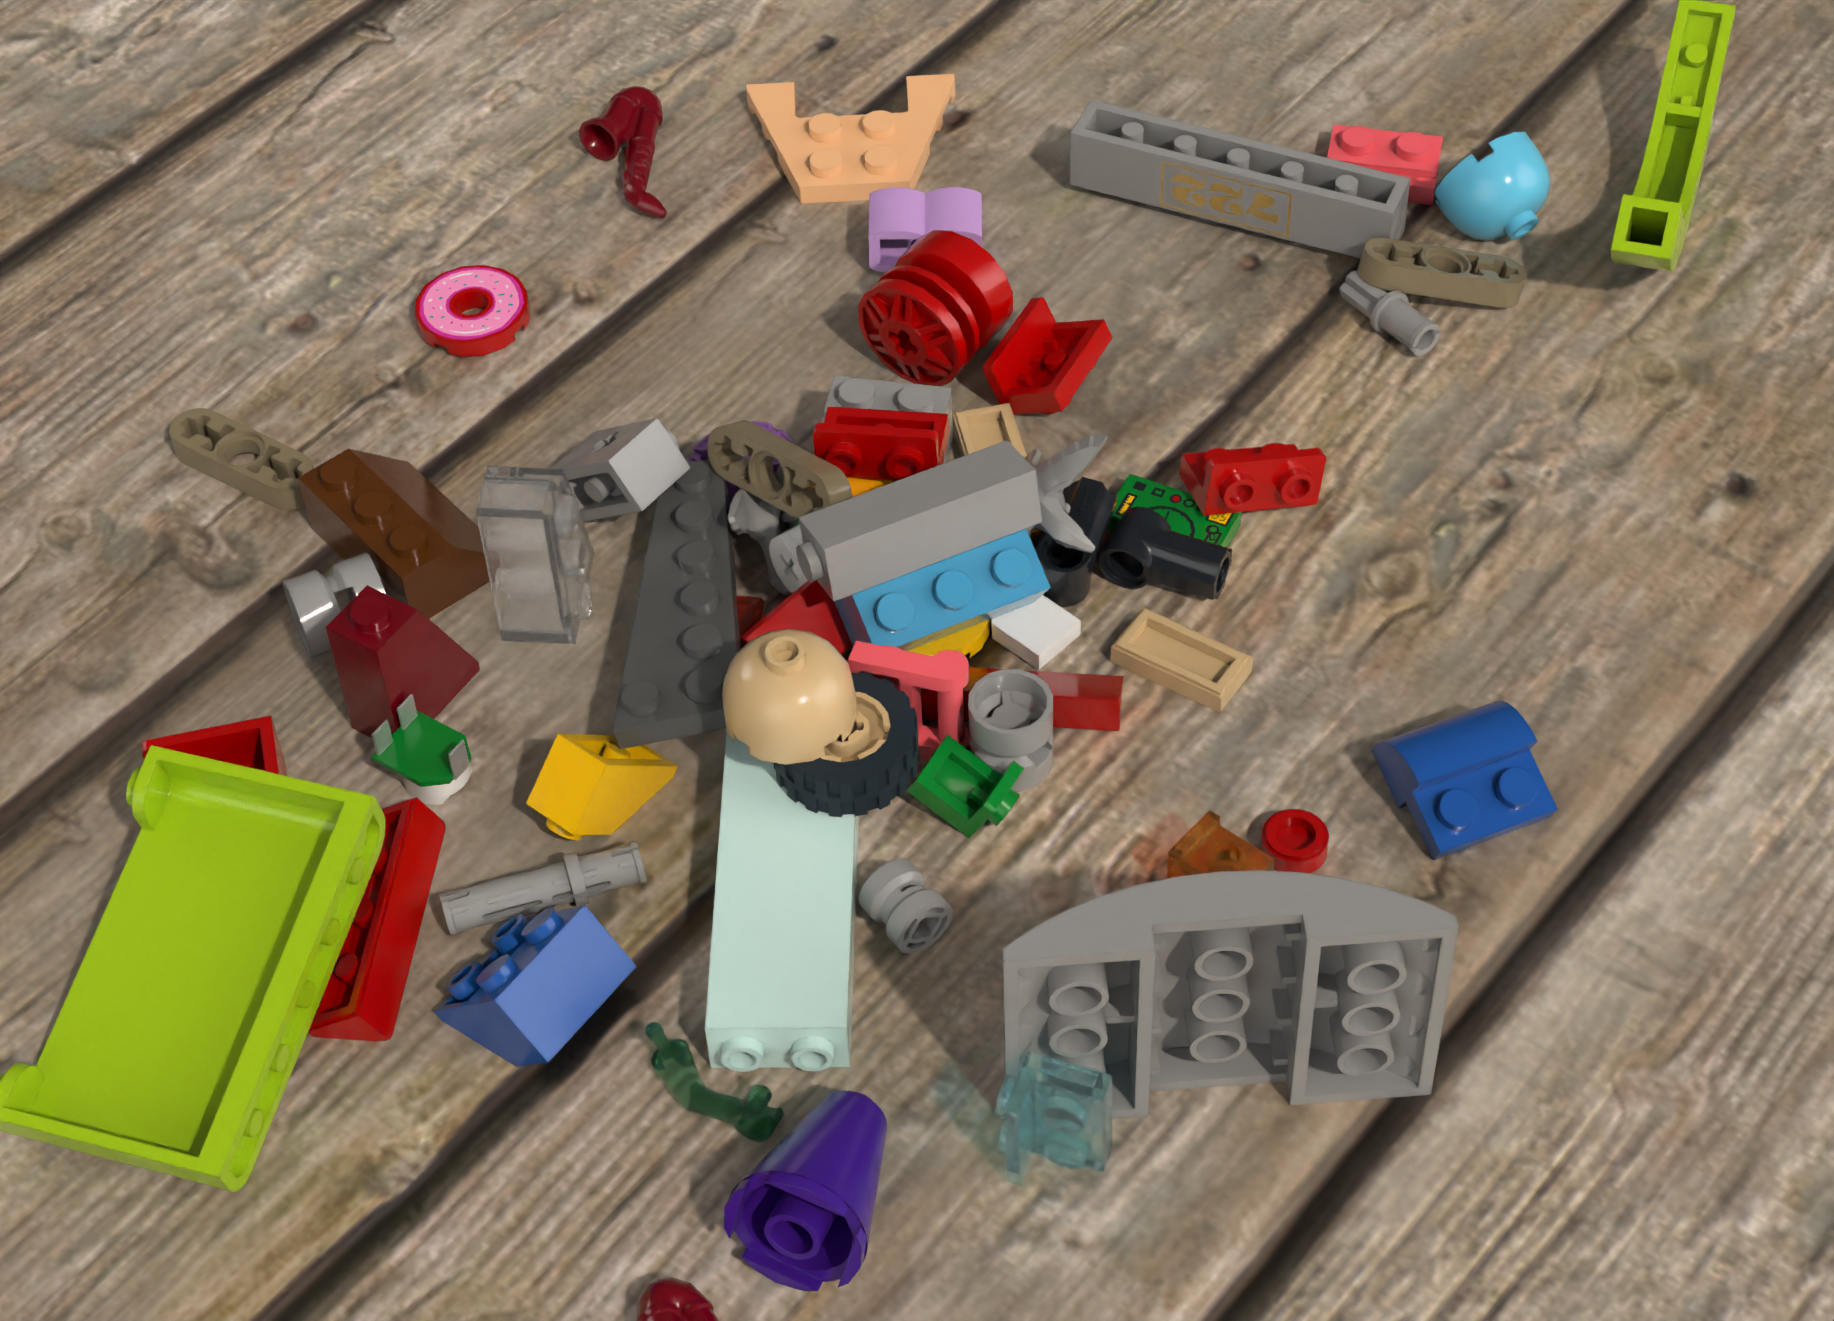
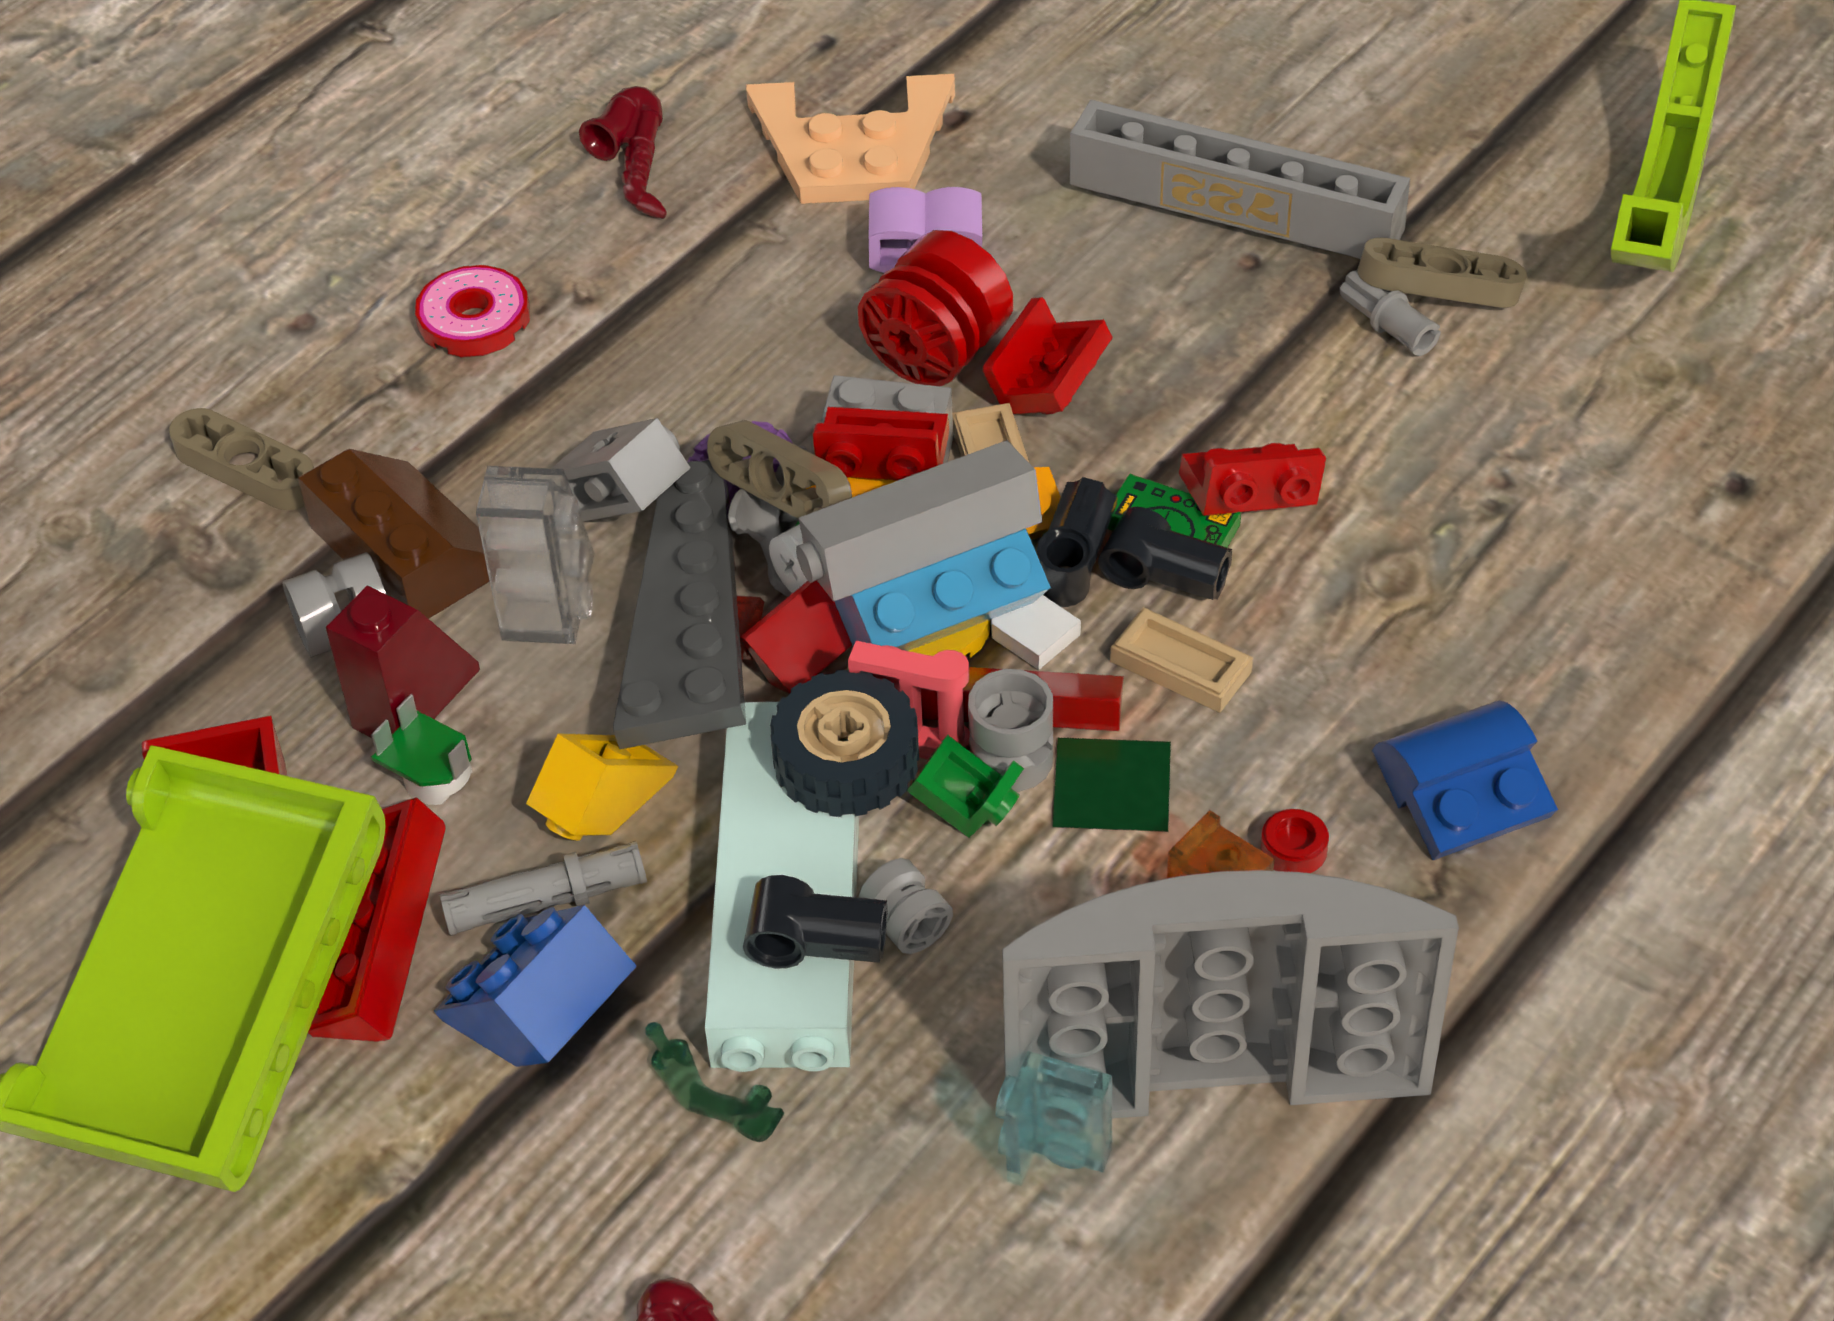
tan cylinder [722,629,857,765] -> none
dark purple cone [724,1090,887,1291] -> none
light grey animal [1025,433,1107,553] -> none
coral plate [1327,124,1443,205] -> none
medium azure cylinder [1434,132,1551,240] -> none
none -> black piece [743,875,888,969]
none -> dark green sticker [1053,737,1171,832]

